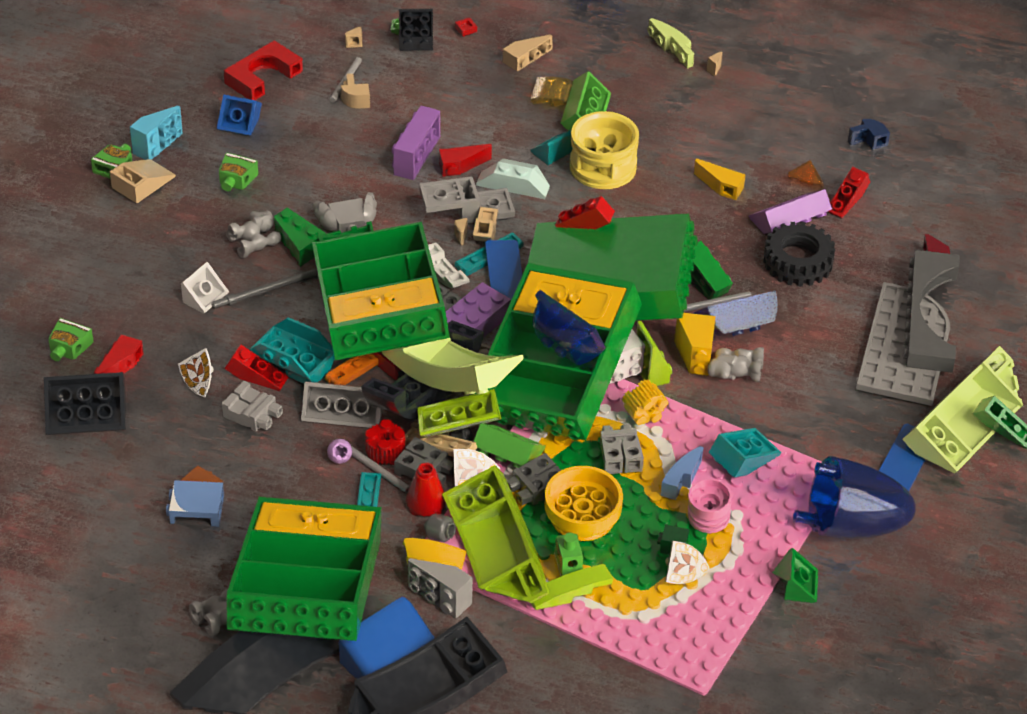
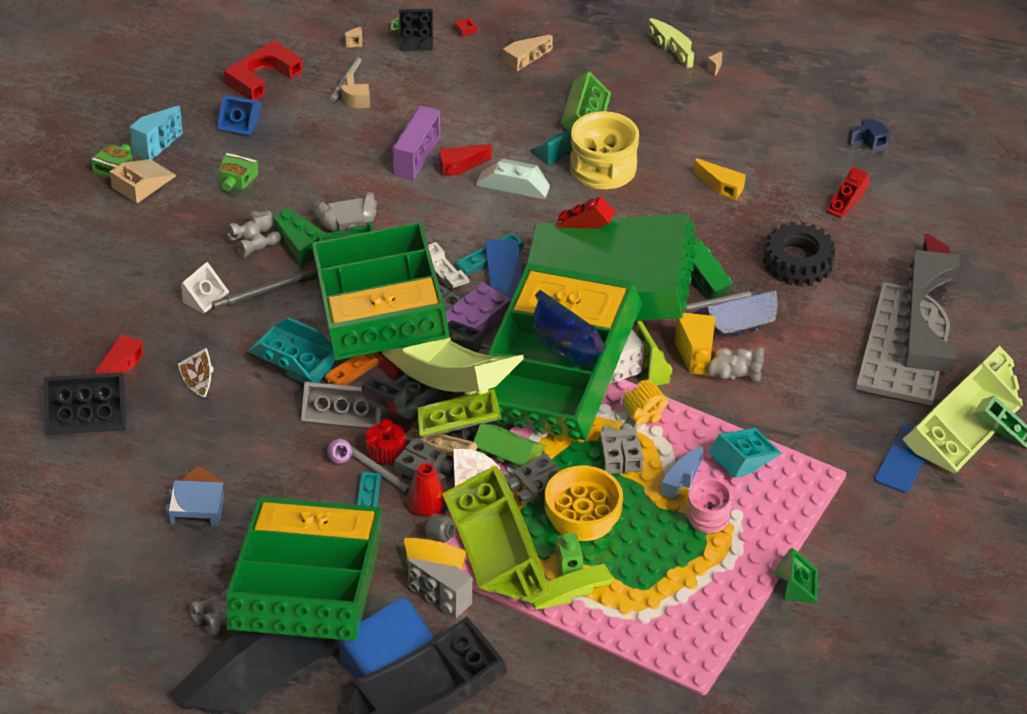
bright green torso [49,318,94,361] -> none
light grey hips [222,381,283,432] -> none
red slope [224,345,289,391] -> none
light grey bracket [419,176,515,223] -> none
tan slope [454,218,468,245] -> none
tan brick [473,207,498,242] -> none
clear yellow slope [531,77,573,107] -> none
dark green brick [657,524,689,555] -> none
shield [665,541,710,584] -> none
slope [749,189,832,234] -> none
clear orange slope [787,160,824,188] -> none
clear blue windscreen [793,456,916,538] -> none

